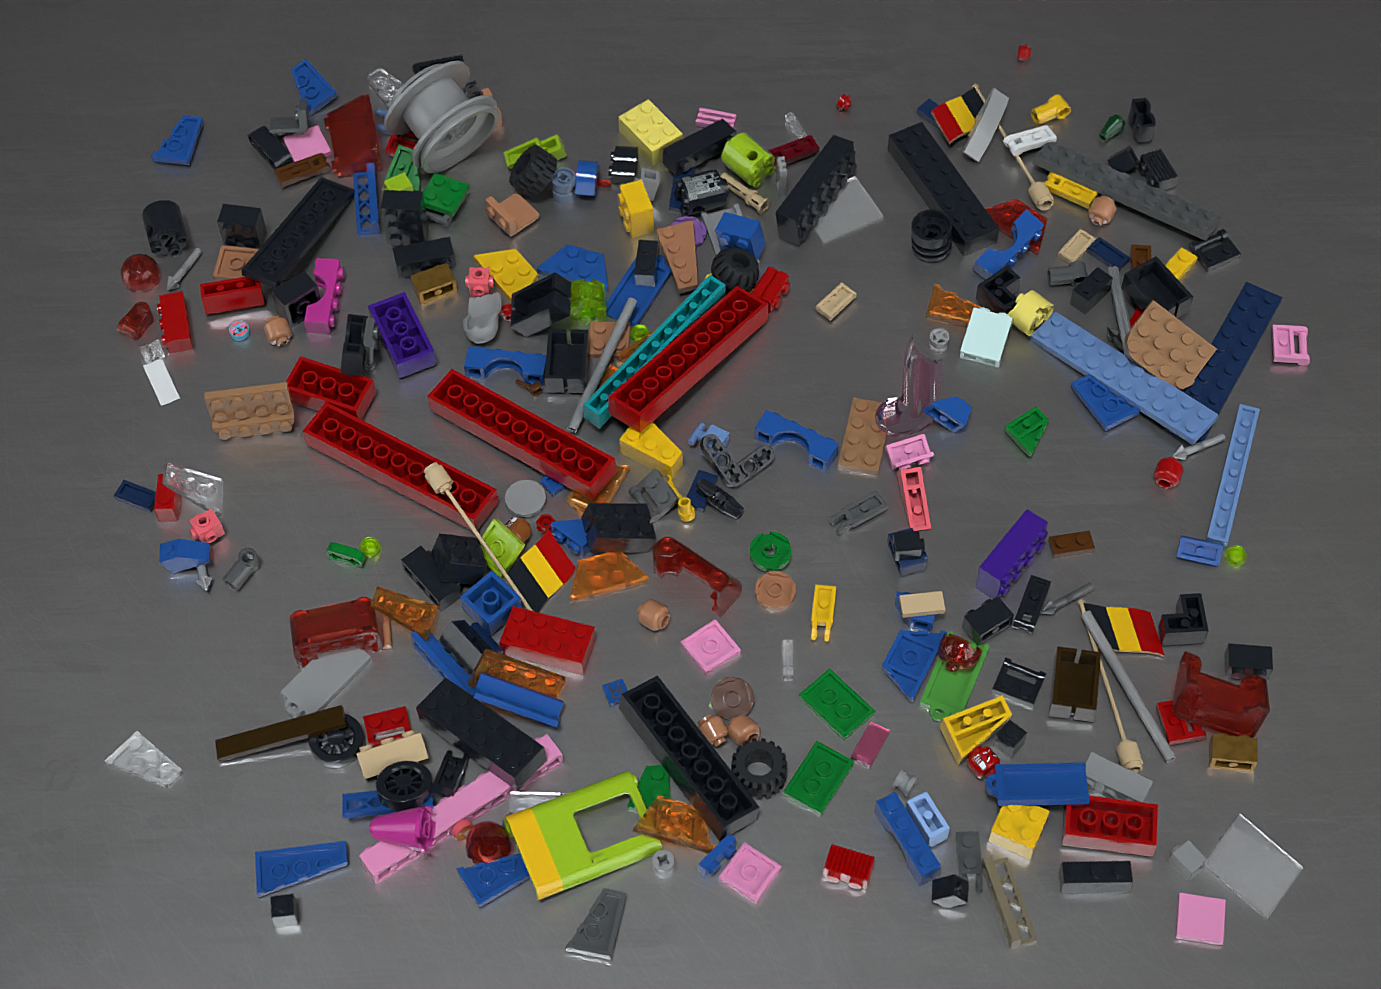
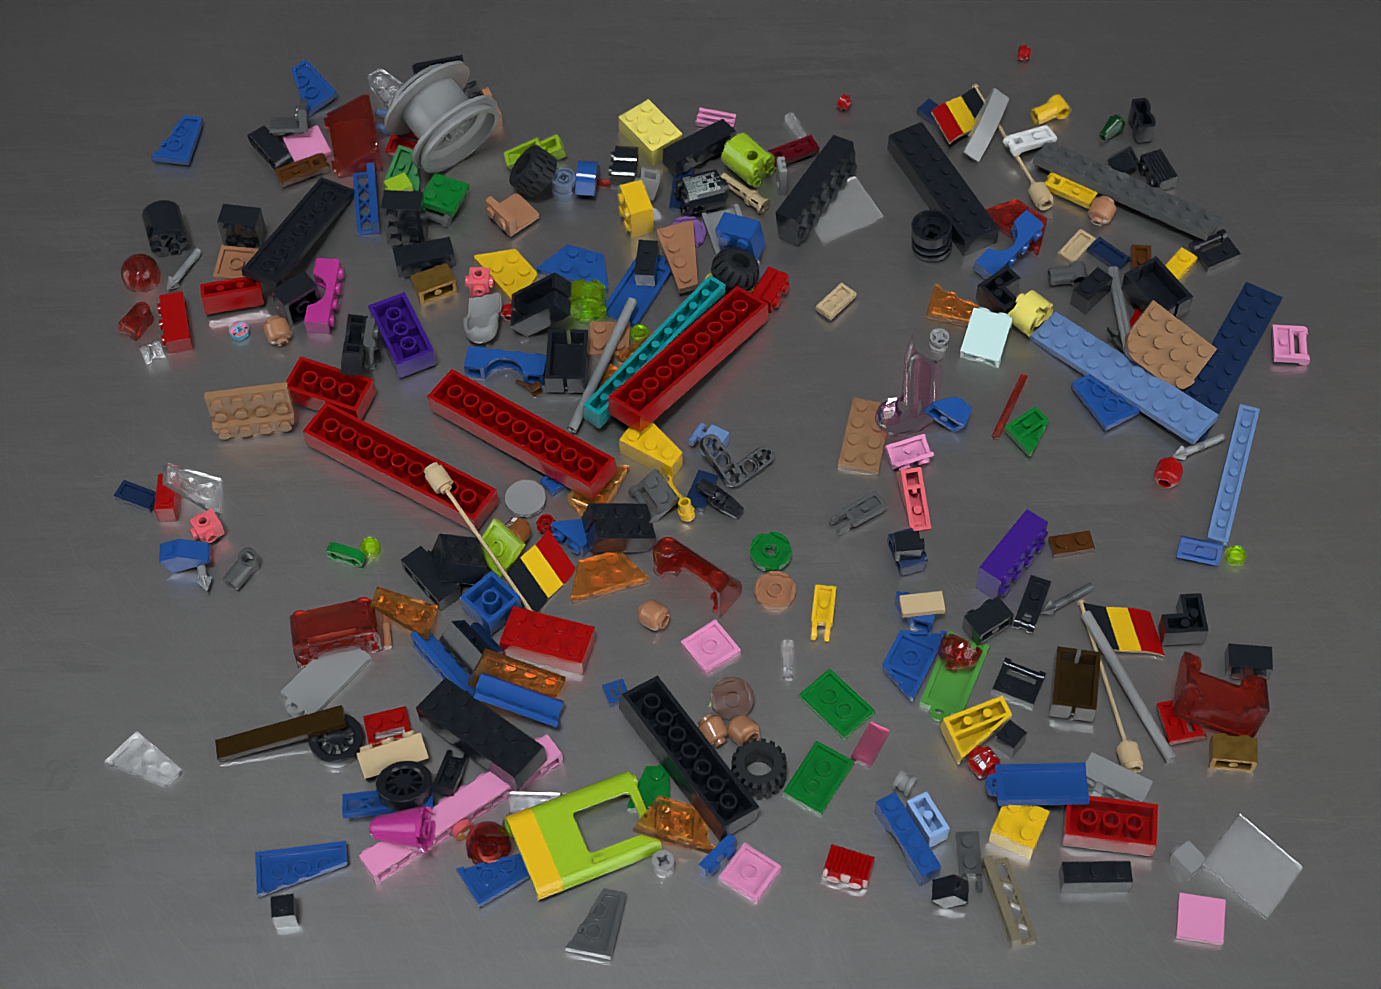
white sticker [143,358,180,406] -> none
blue arch [754,410,839,472] -> none
none -> clear red bar [991,373,1028,440]

